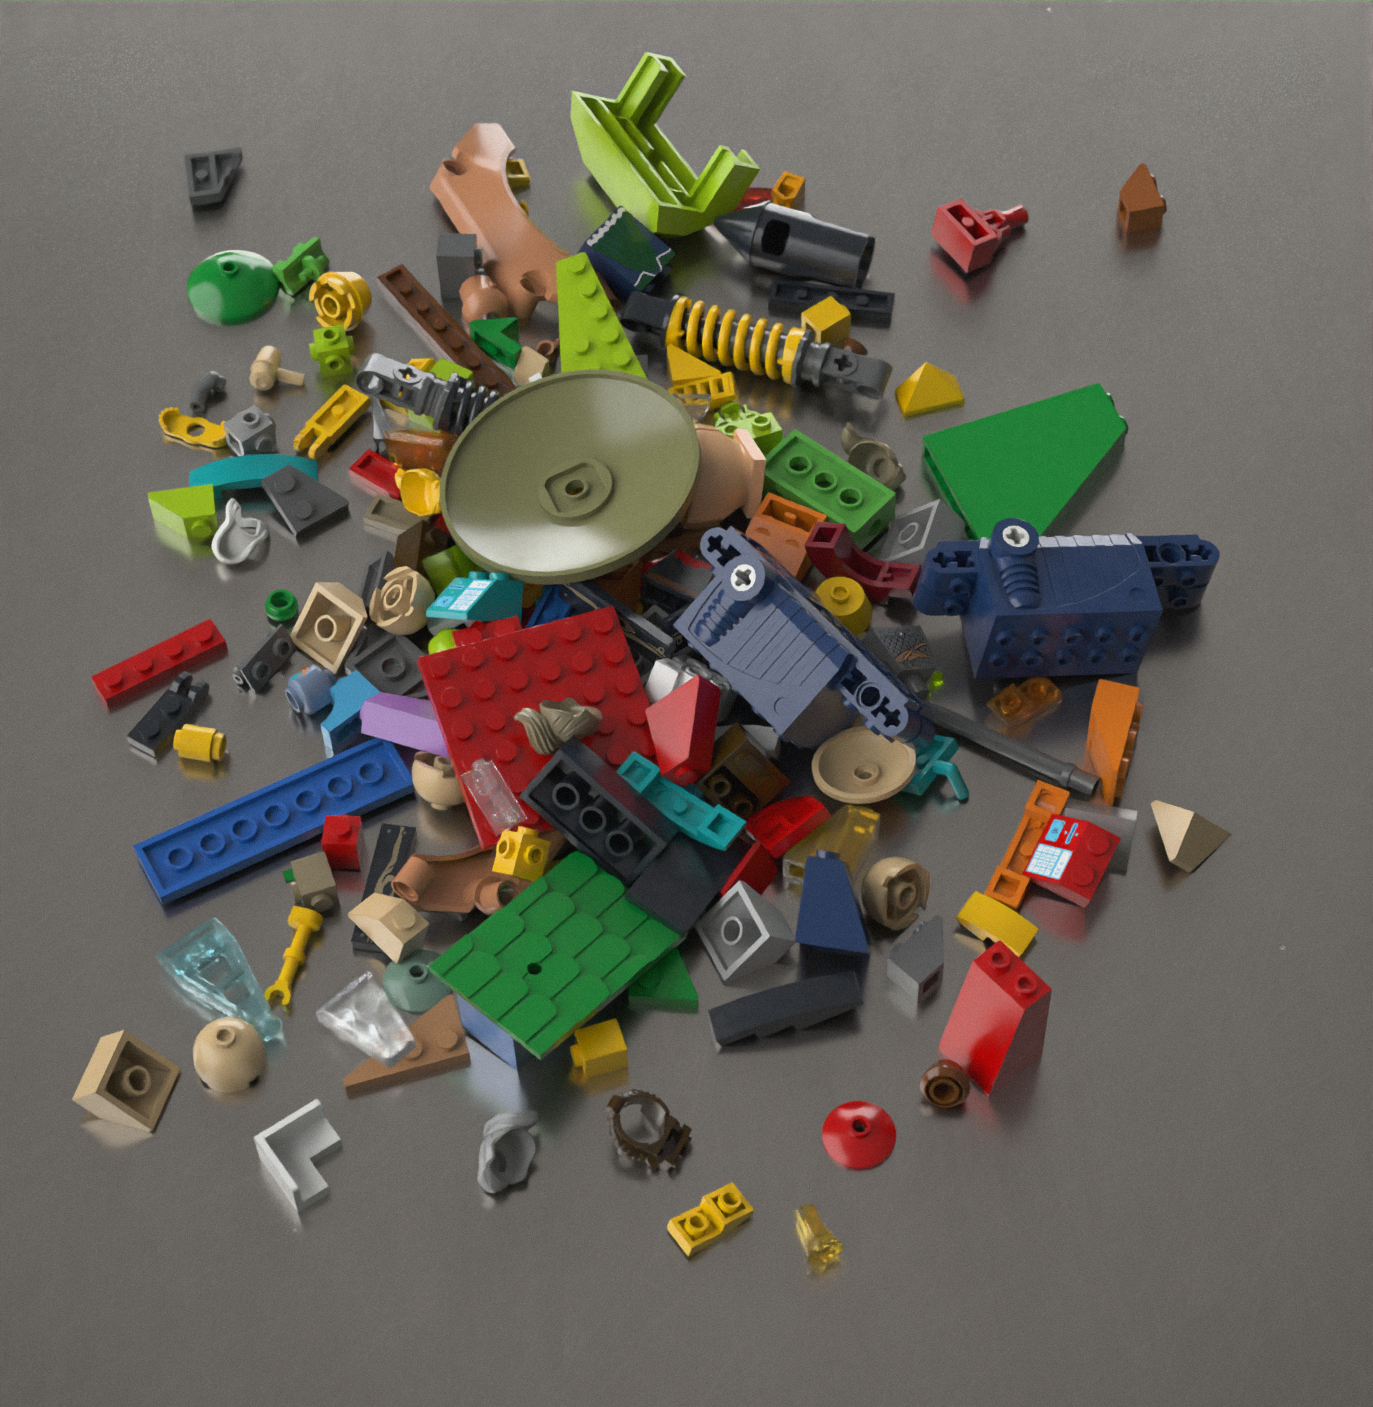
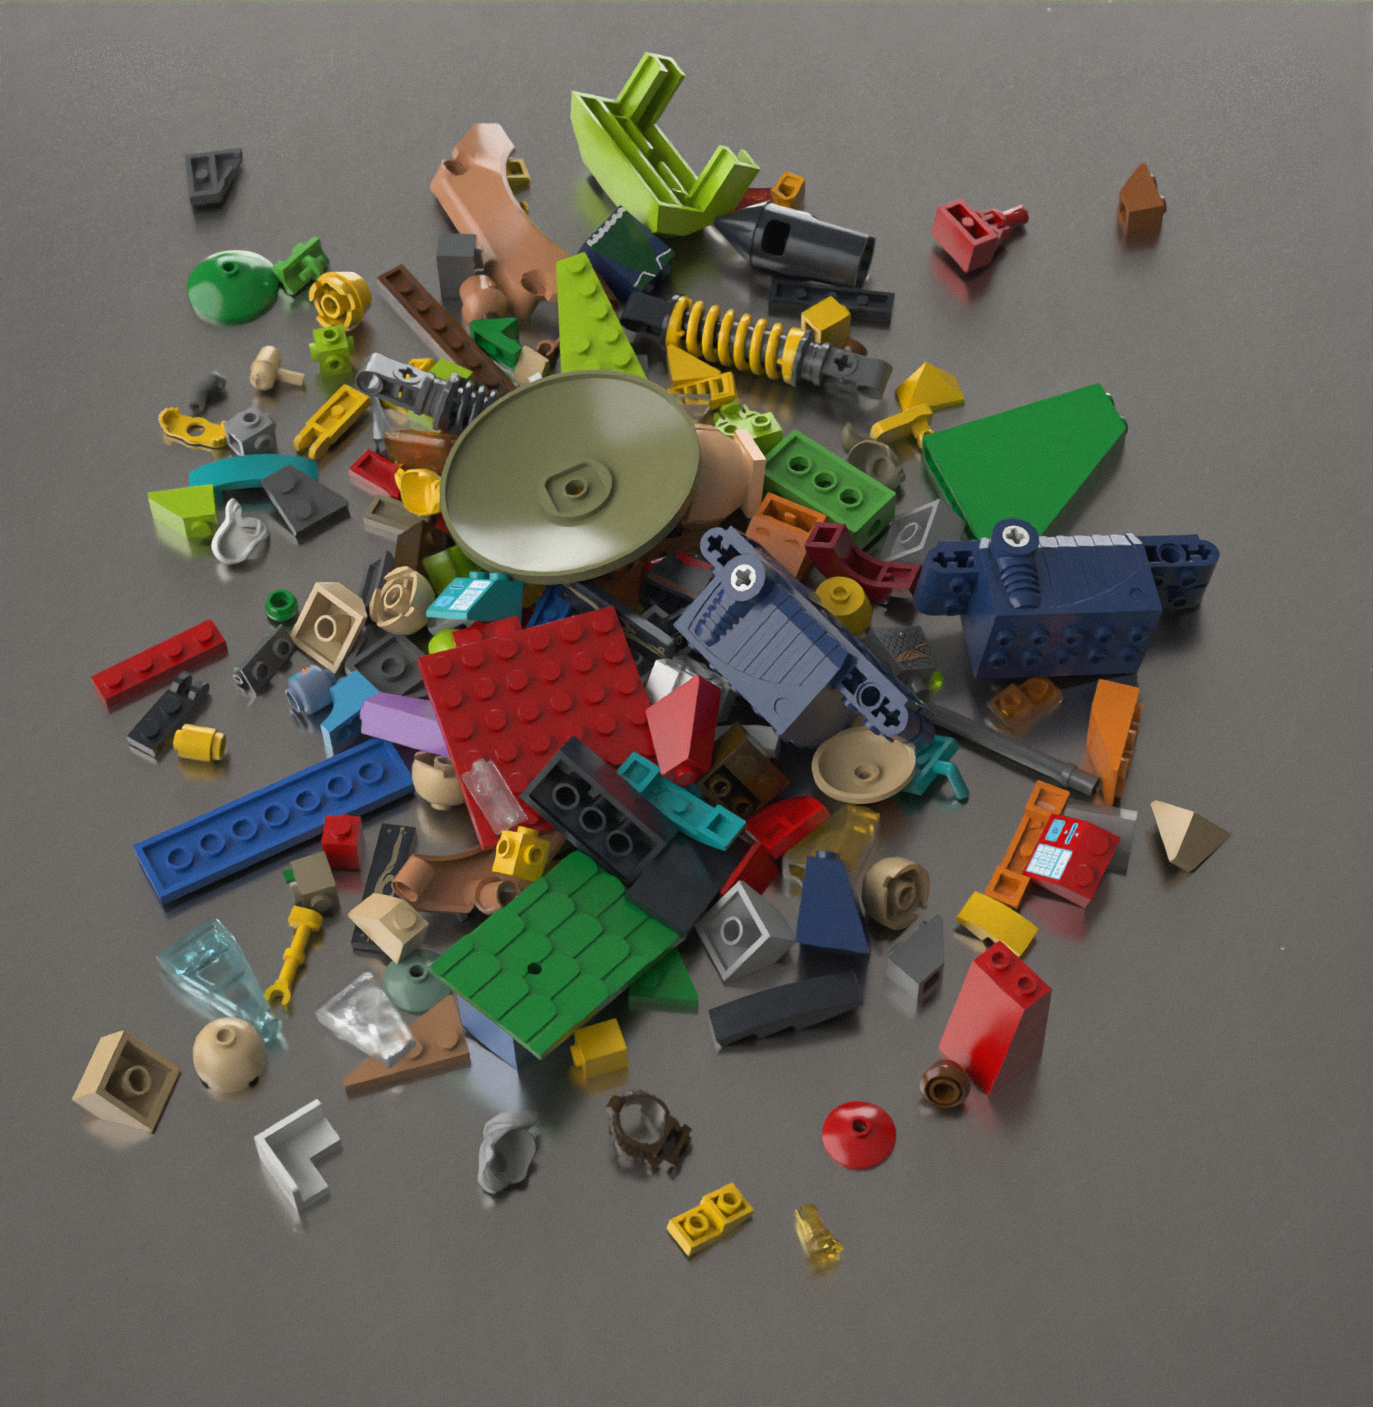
dark tan hair [514,698,603,755] -> none
none -> yellow piece [869,403,934,449]

